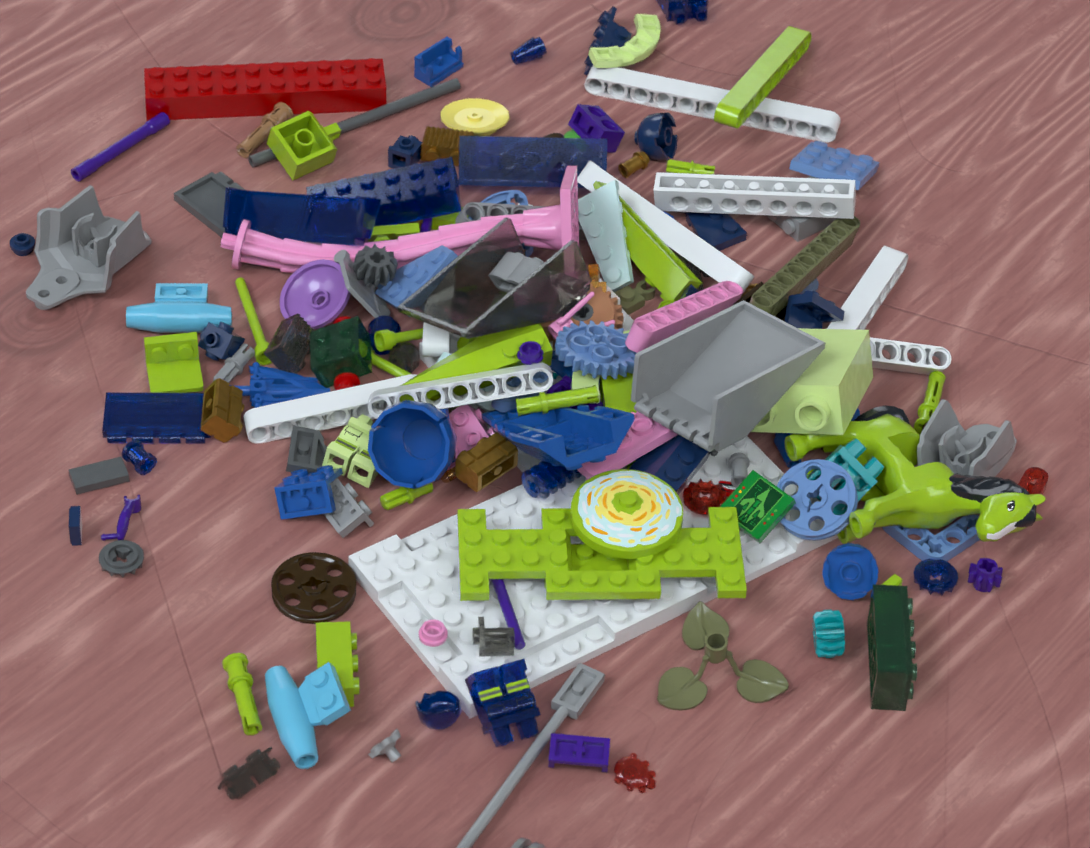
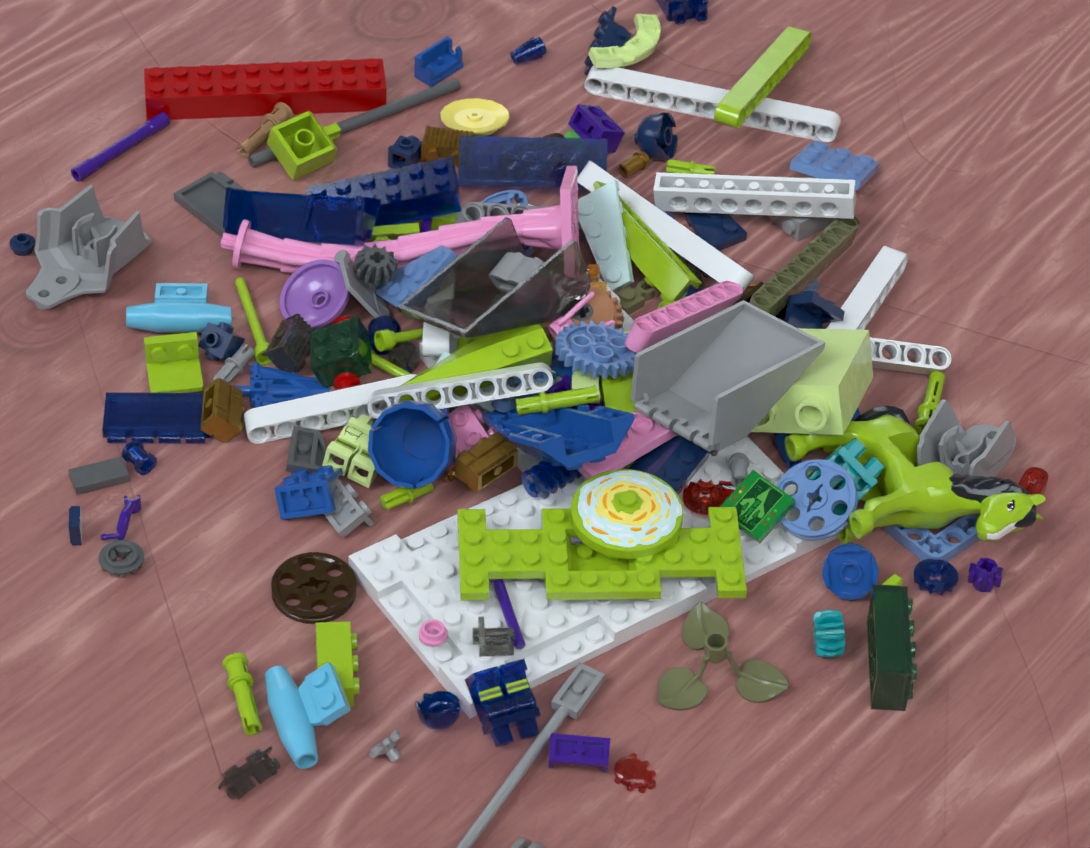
dark purple plate [517,341,544,365] -> none

